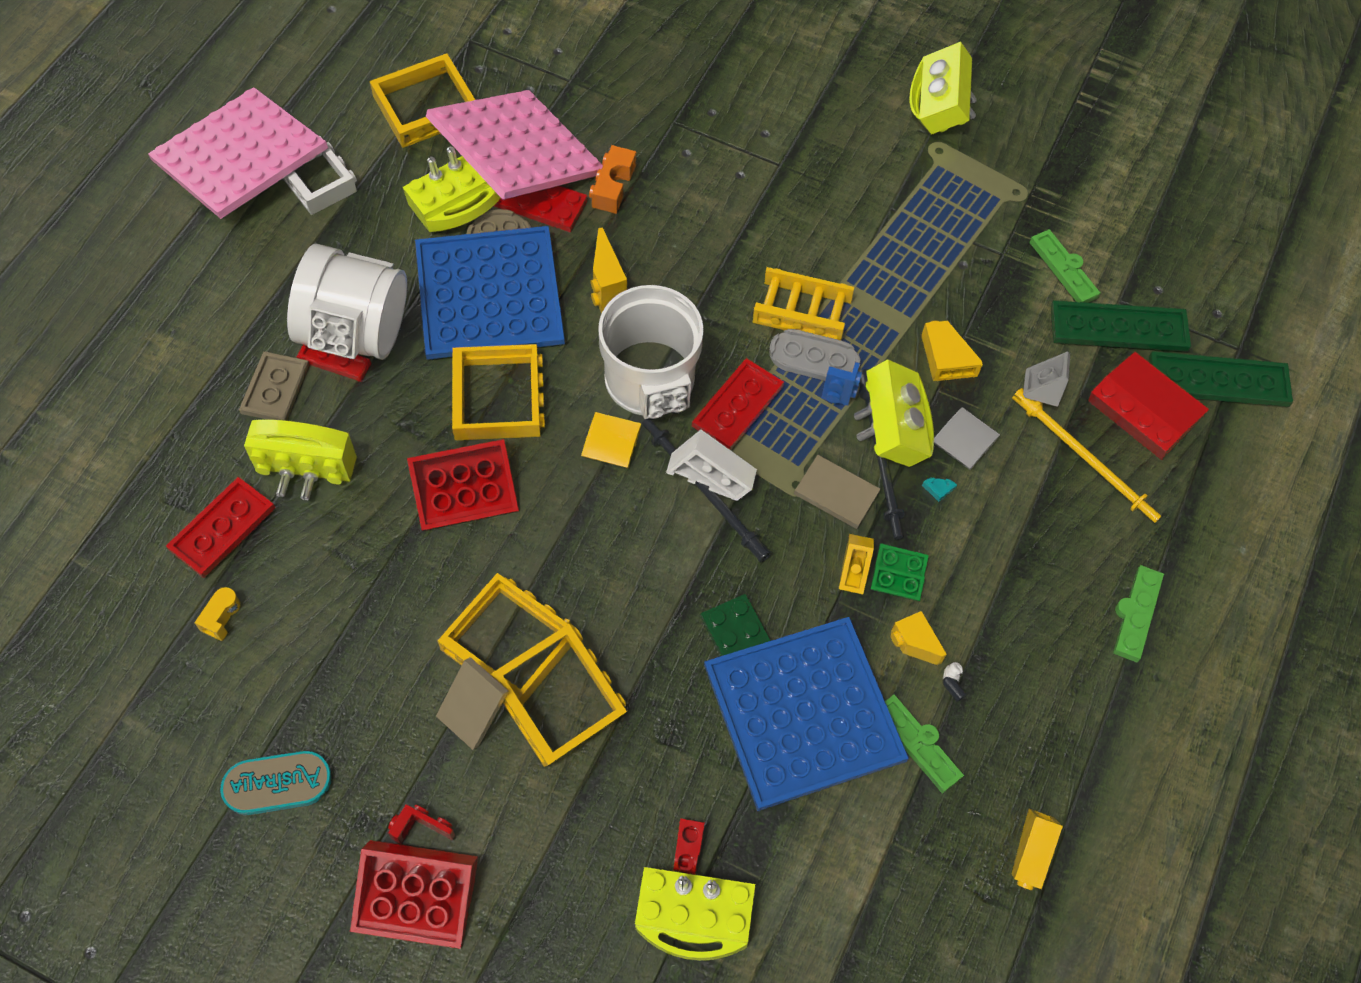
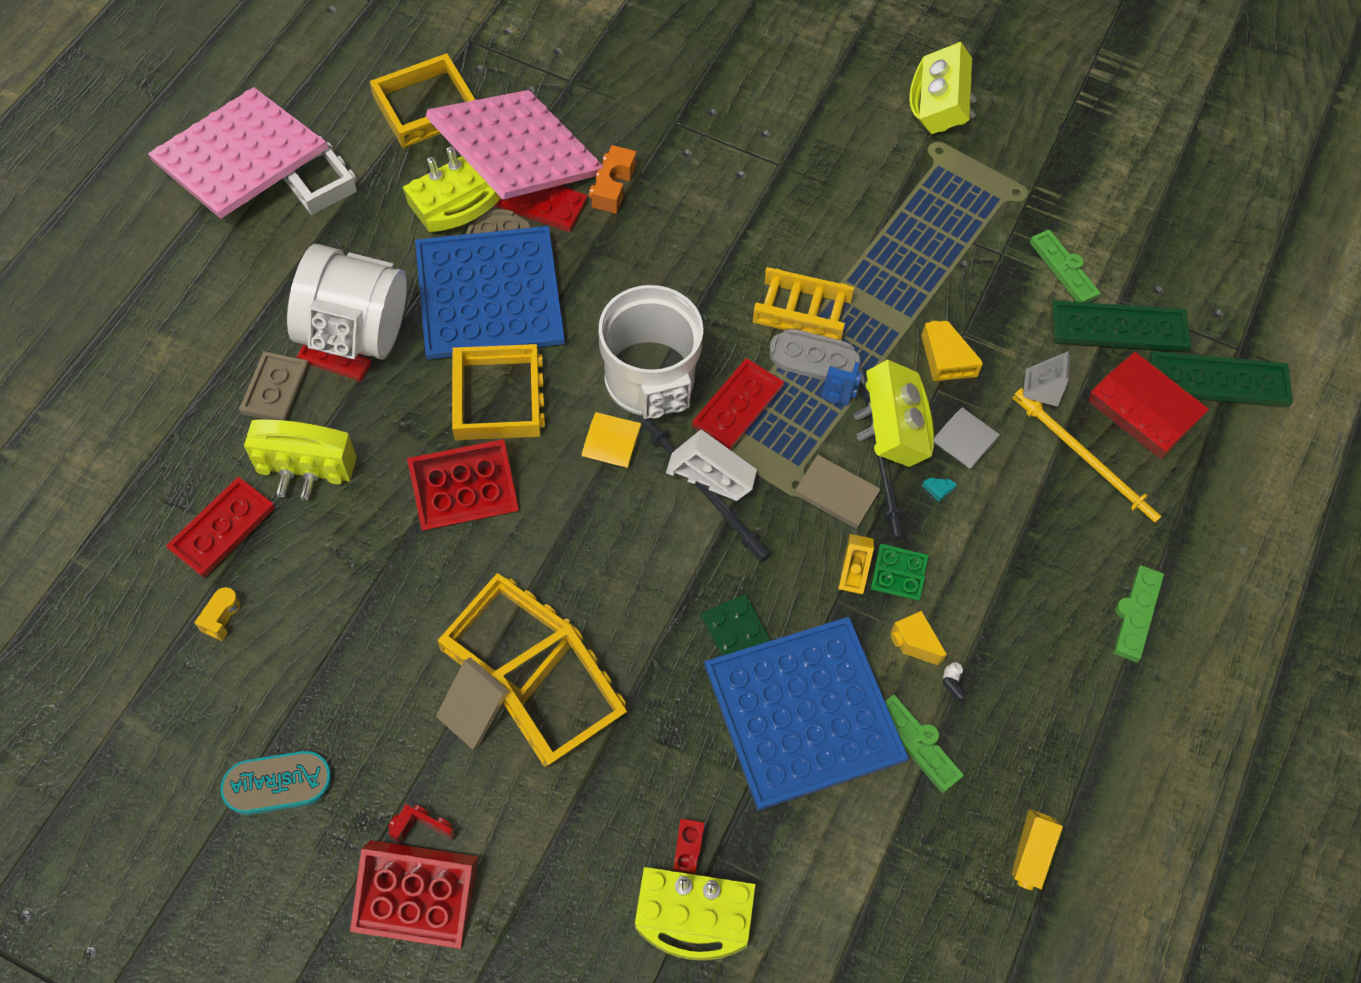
yellow slope [590,227,627,313] -> none

